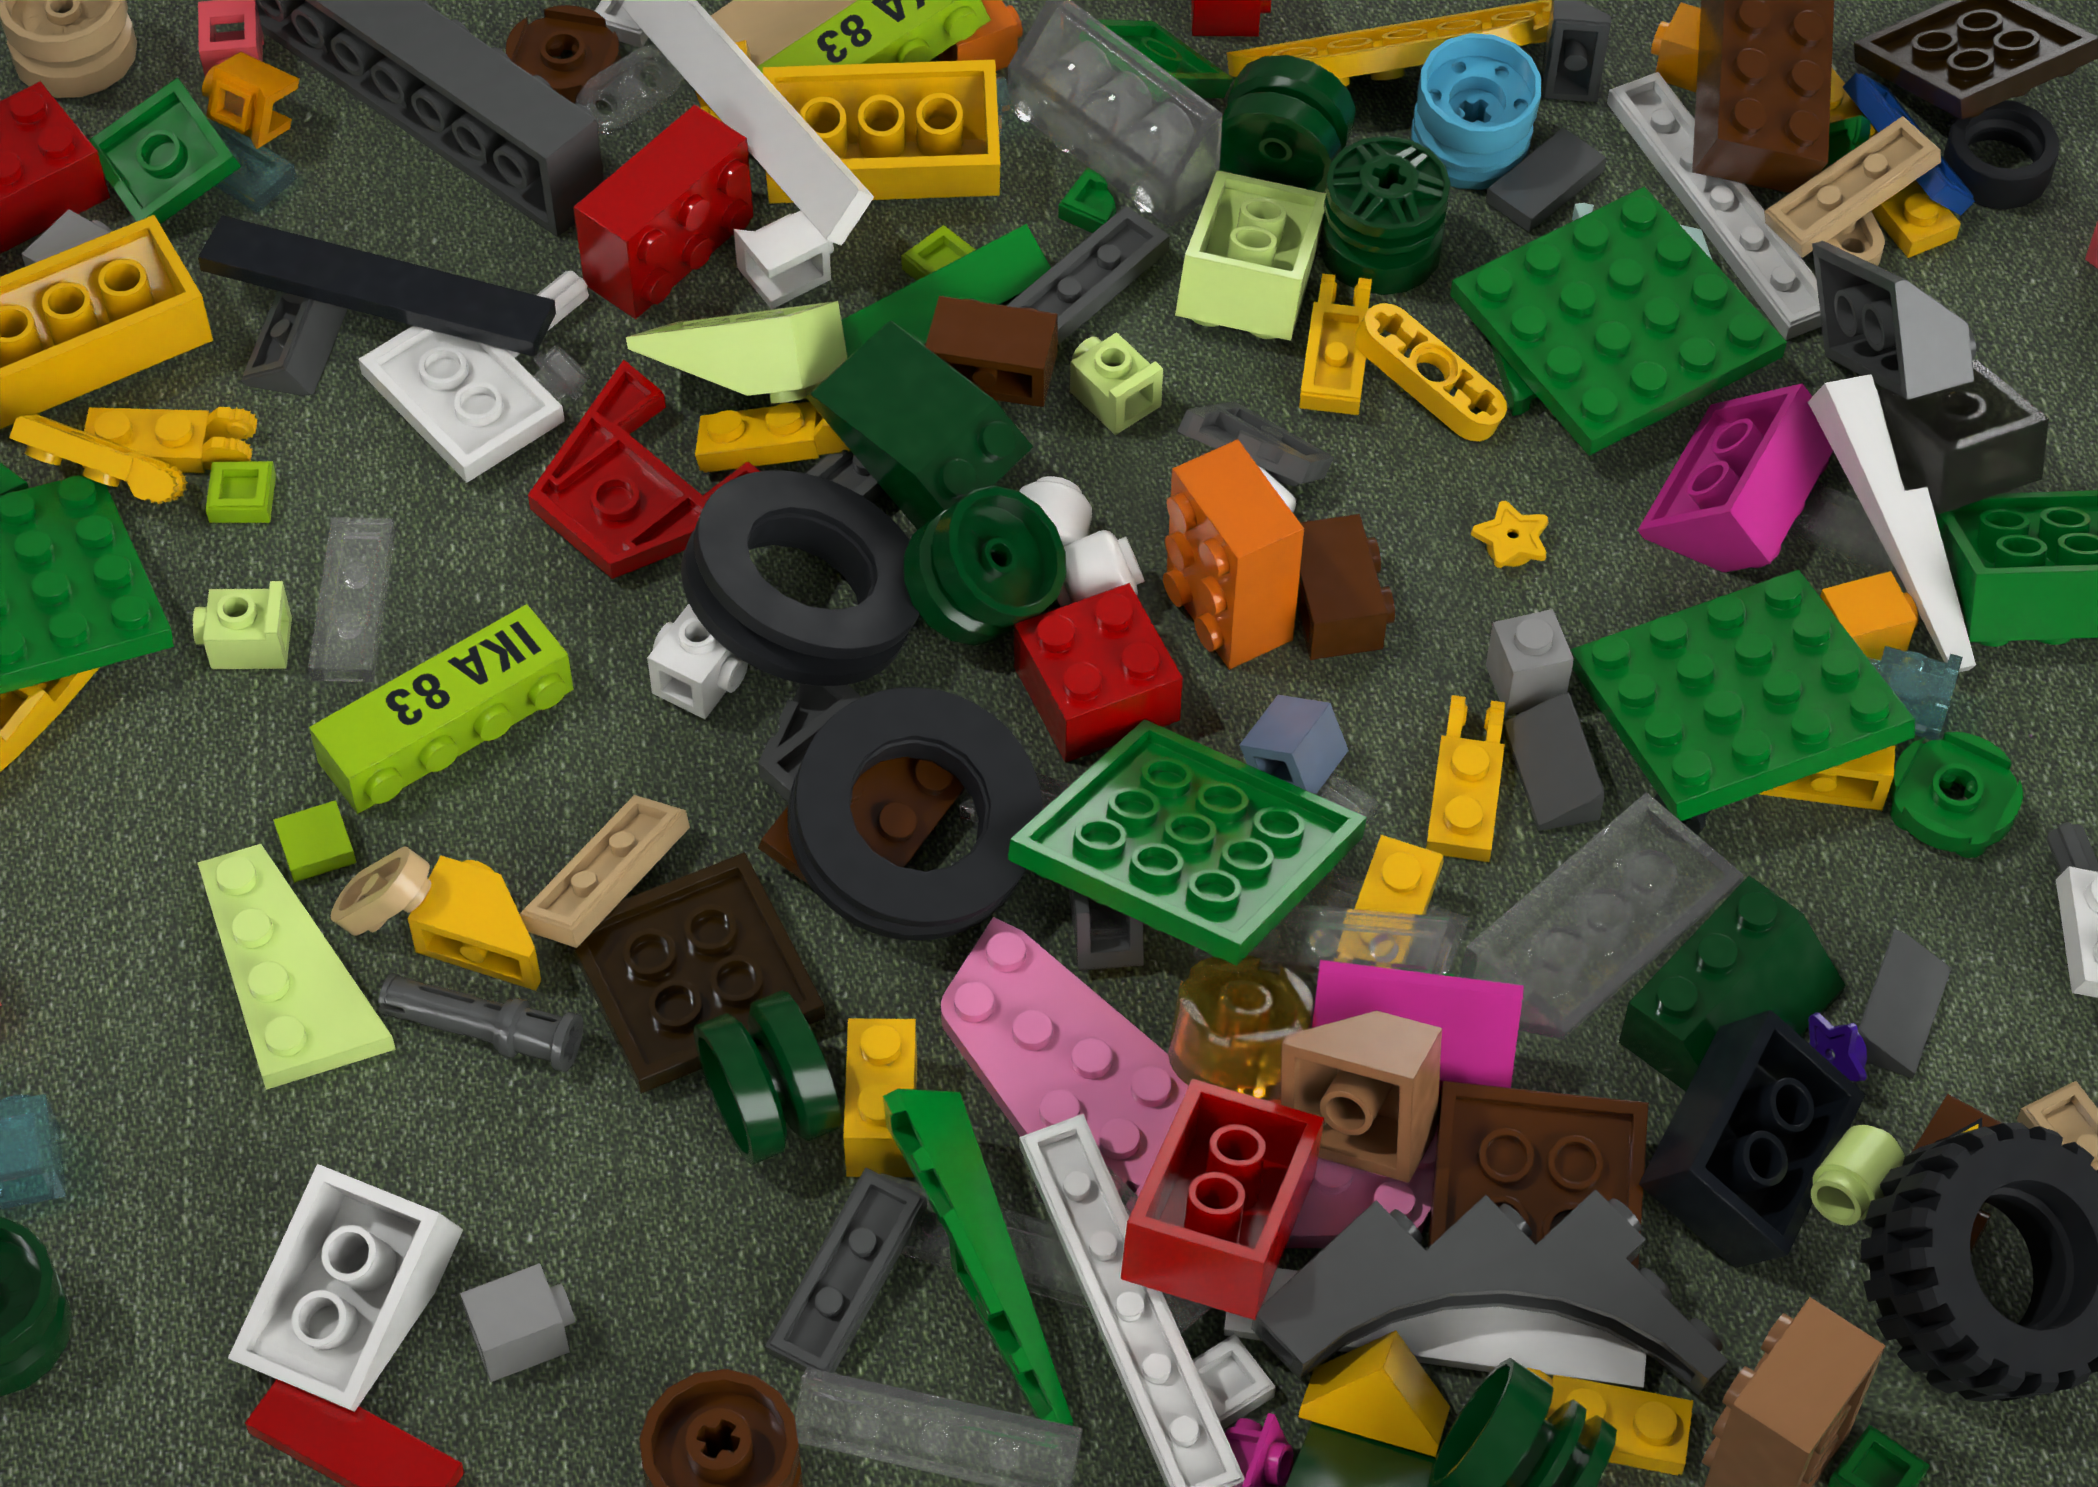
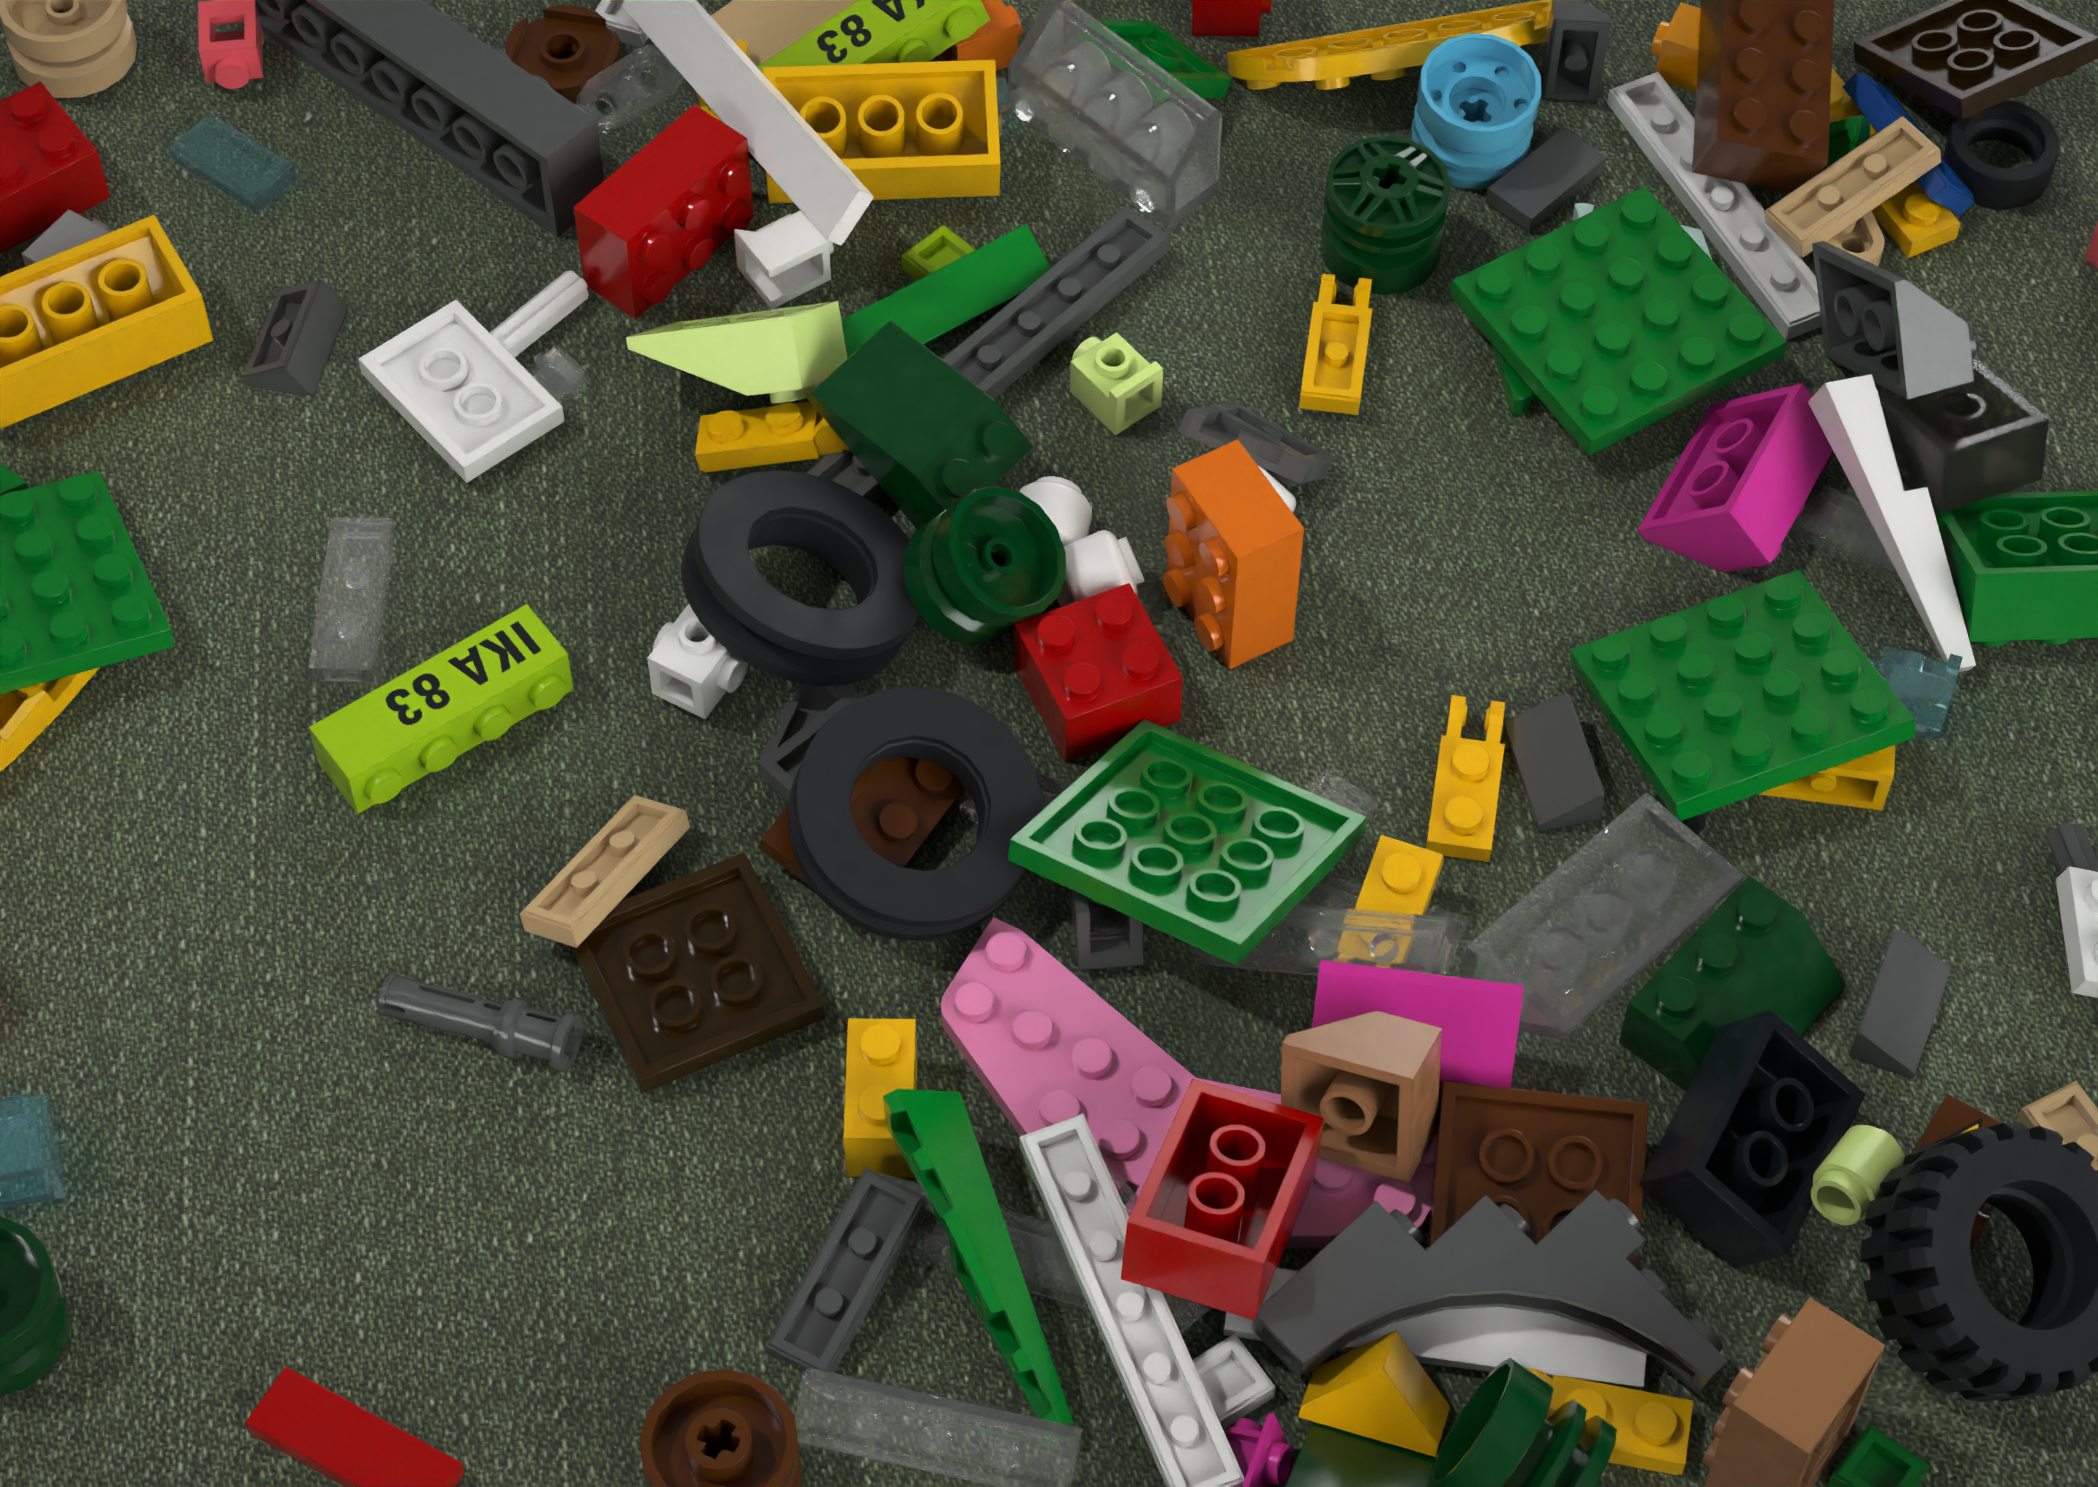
yellow hinge [9,414,188,504] -> none
yellow hinge [82,407,258,473] -> none
green plate [89,77,242,224] -> none
yellowish green brick [193,581,292,669] -> none
black tile [198,215,556,357] -> none
yellowish green wing [198,844,396,1090] -> none
light orange window [202,52,300,149] -> none
lime tile [206,461,276,523] -> none
white slope [228,1164,463,1412] -> none
lime tile [273,800,356,883] -> none
tan plate [331,847,431,936] -> none
yellow slope [408,855,541,991] -> none
light grey brick [460,1263,575,1382] -> none
red wing [528,359,760,579] -> none
dark green wheel [693,990,842,1165] -> none
reddish brown brick [925,296,1058,407] -> none
green tile [1058,167,1116,233] -> none
clear yellow brick [1168,955,1313,1101] -> none
yellowish green slope [1175,170,1326,341] -> none
dark green wheel [1211,55,1356,193] -> none
sand blue brick [1239,695,1349,794] -> none
reddish brown brick [1296,514,1395,660] -> none
yellow beam [1355,303,1507,441] -> none
yellow plate [1471,501,1549,568] -> none
light grey brick [1486,609,1574,715] -> none
dark purple plate [1808,1012,1867,1082] -> none
light orange brick [1820,571,1918,664] -> none
green plate [1889,732,2023,858] -> none

